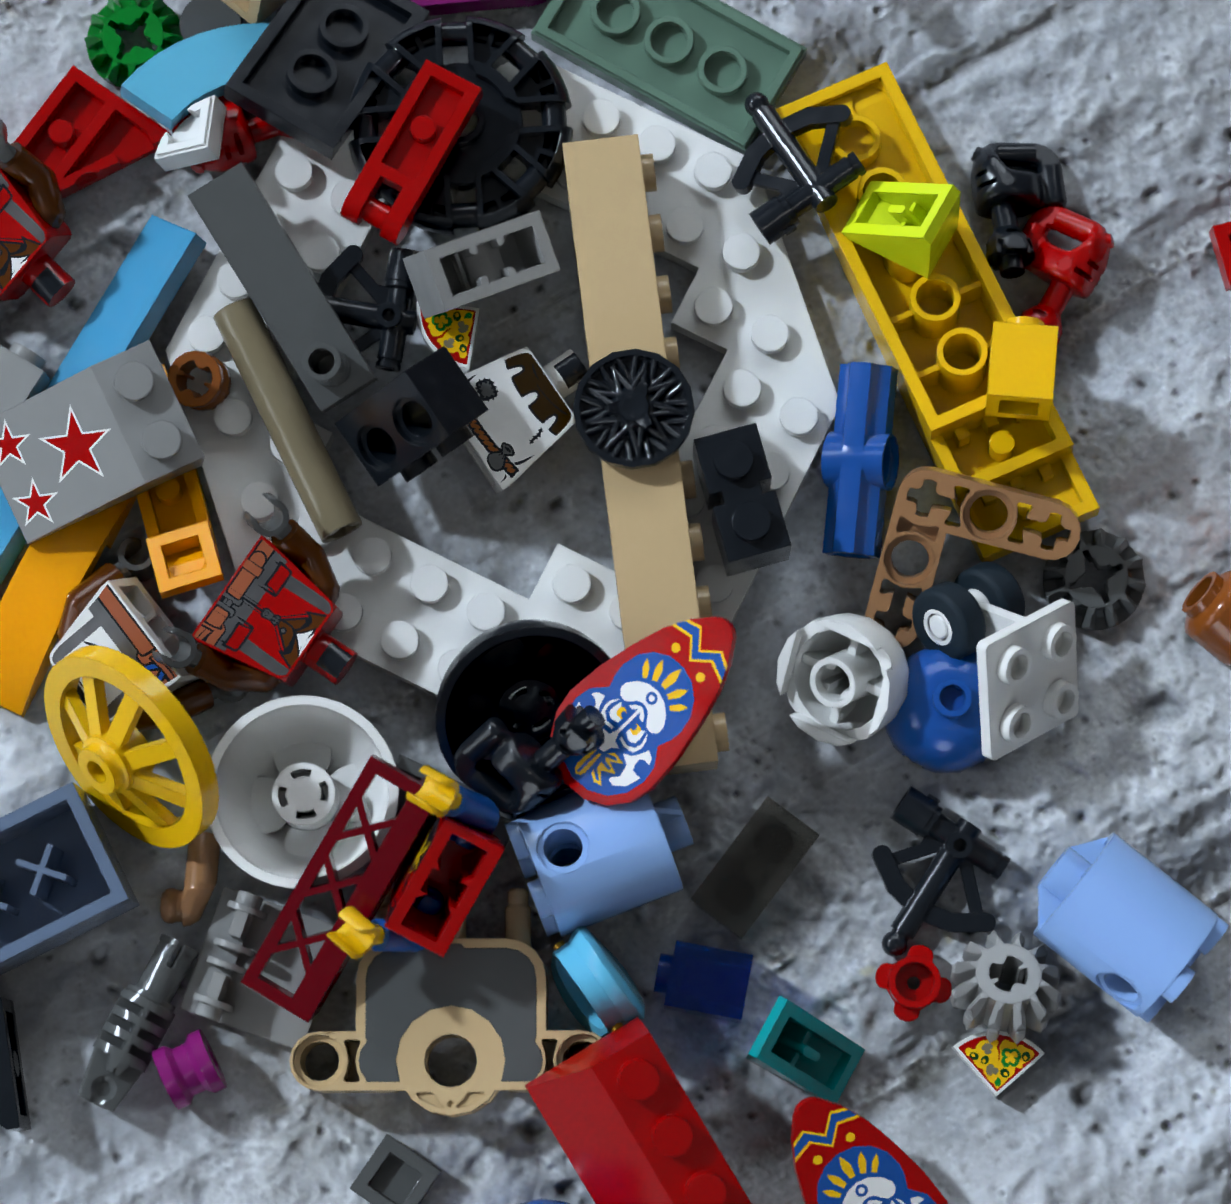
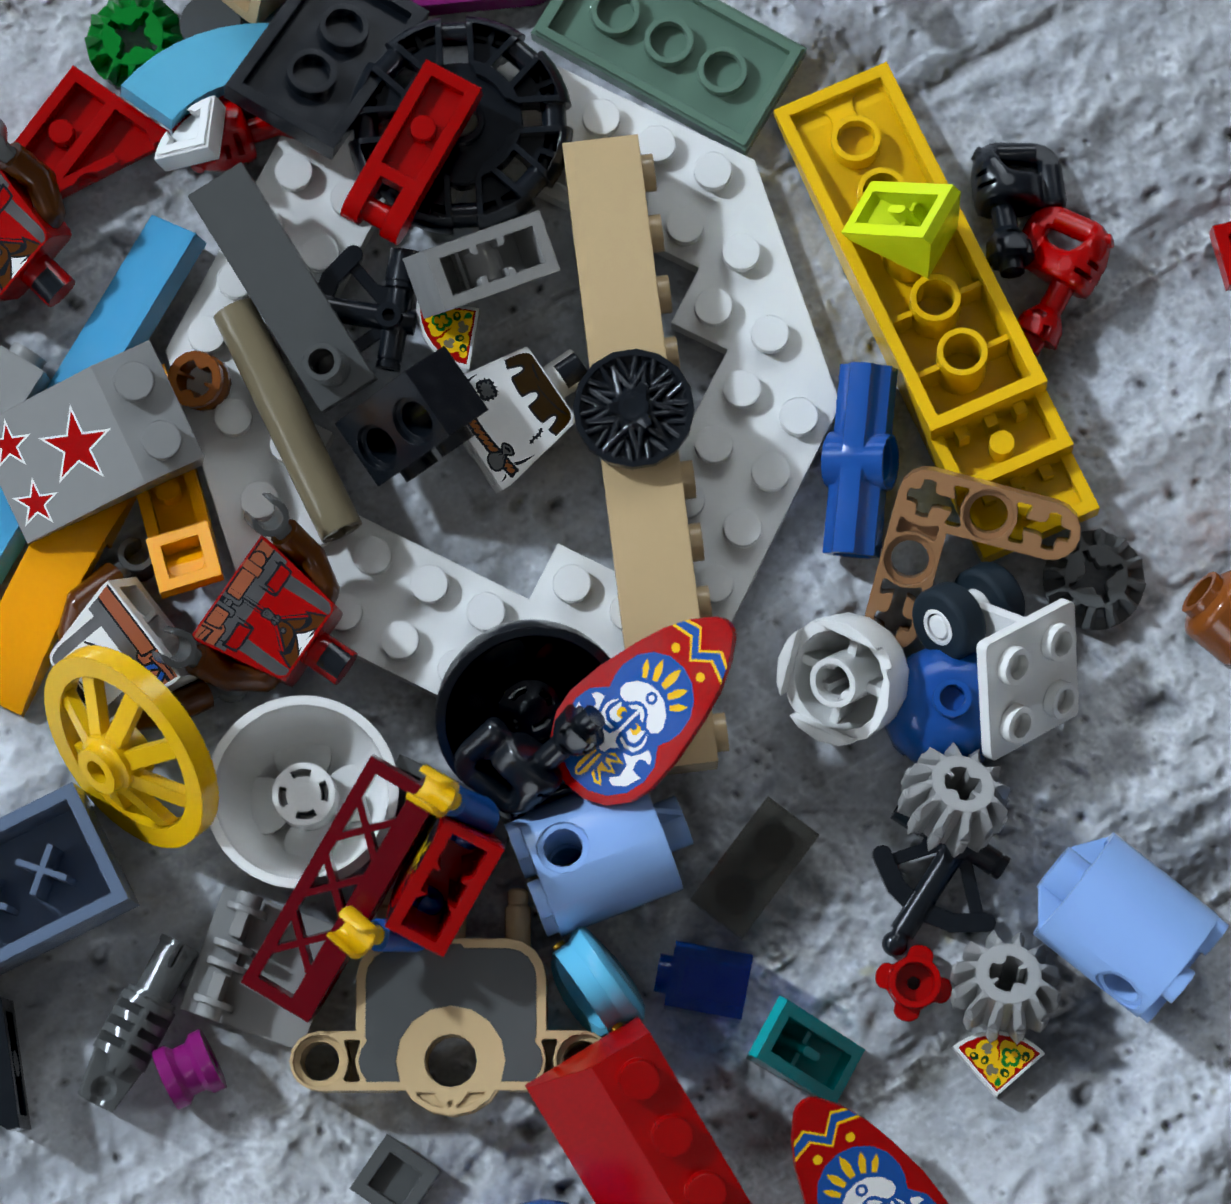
medium nougat arm [160,832,220,927] -> none
black piece [693,423,792,577] -> none
black piece [732,92,866,245] -> none
yellow brick [985,316,1059,421] -> none
none -> light grey gear [897,742,1011,858]

